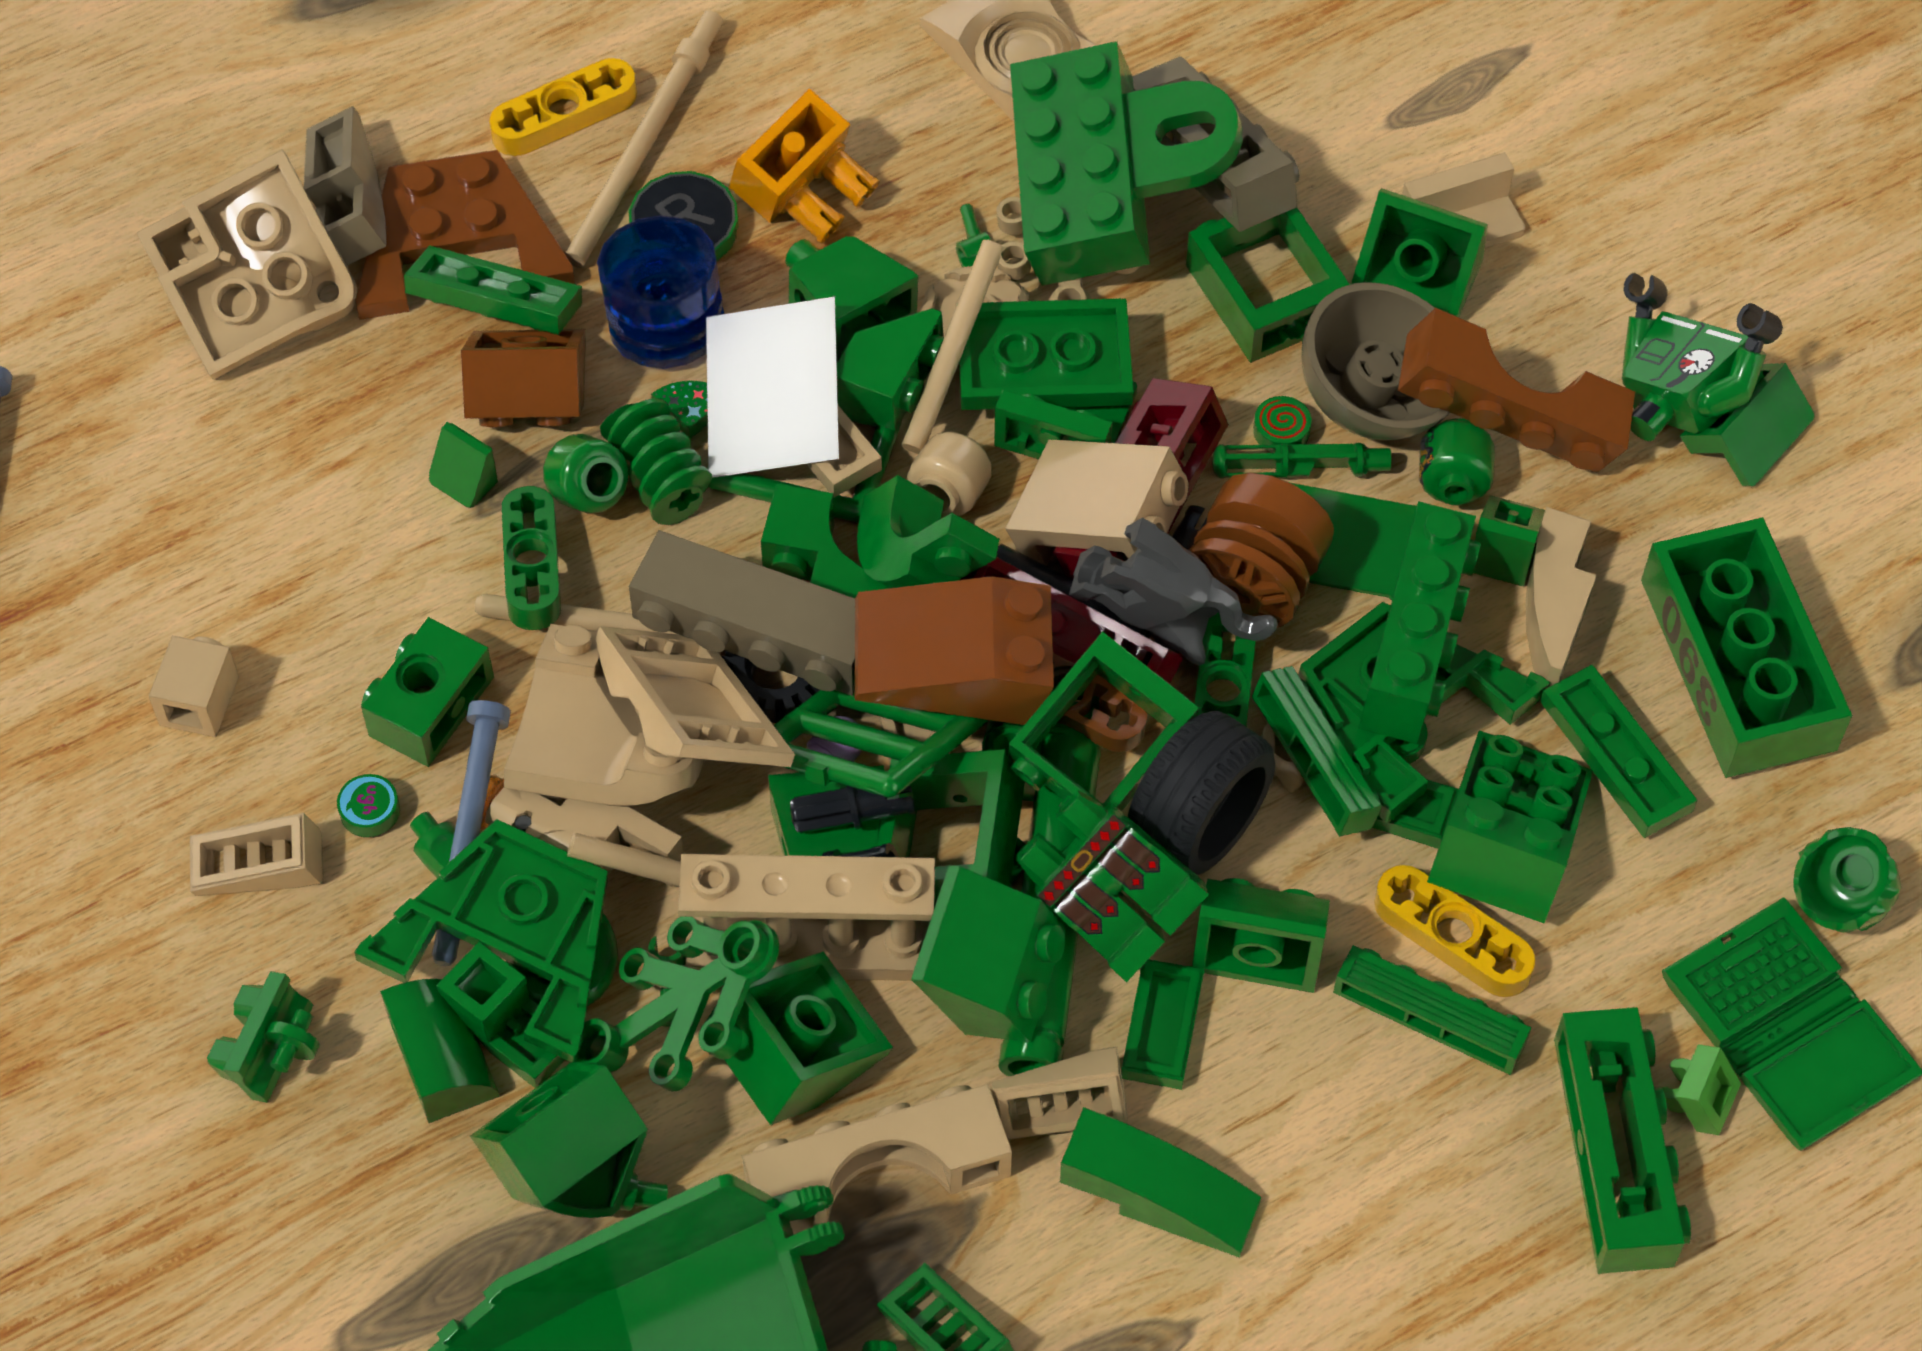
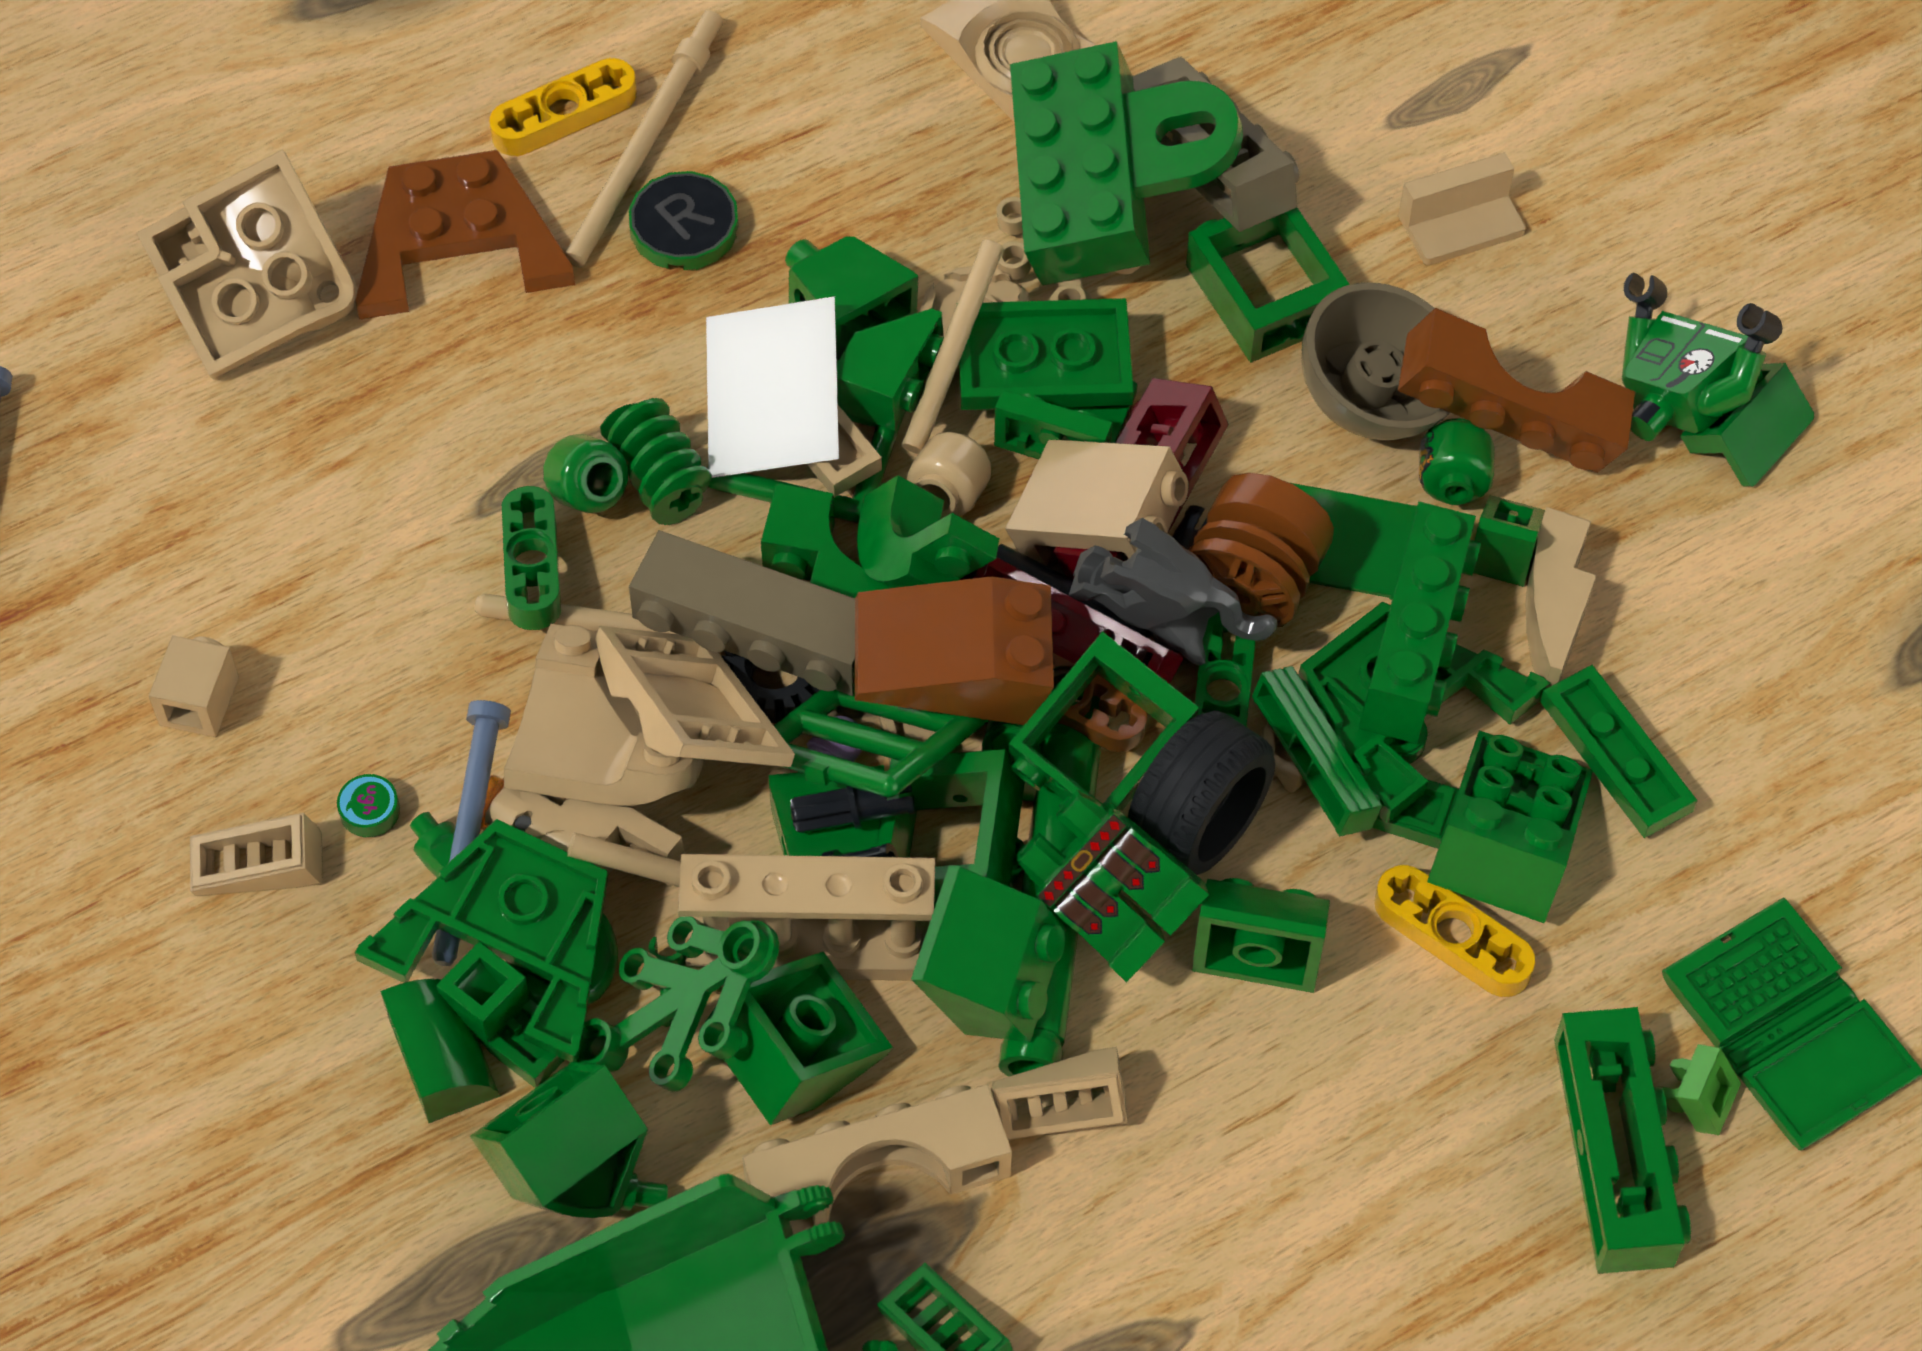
green hips [207,971,320,1103] -> none
dark tan slope [304,106,387,266] -> none
green brick [361,617,494,767] -> none
green plate [404,245,582,335] -> none
green slope [429,422,498,508] -> none
dark orange slope [461,329,586,427] -> none
clear blue wheel [597,215,724,369] -> none
green tile [651,381,708,439] -> none
light orange brick [729,88,880,244] -> none
green hand [956,204,990,267] -> none
green slope [1060,1107,1261,1258] -> none
green tile [1121,959,1204,1090] -> none
green piece [1212,443,1391,479] -> none
green tile [1253,396,1312,453] -> none
green piece [1333,945,1532,1075] -> none
green slope [1351,188,1488,317] -> none
green brick [1641,517,1853,778] -> none
green hair [1793,827,1901,933] -> none

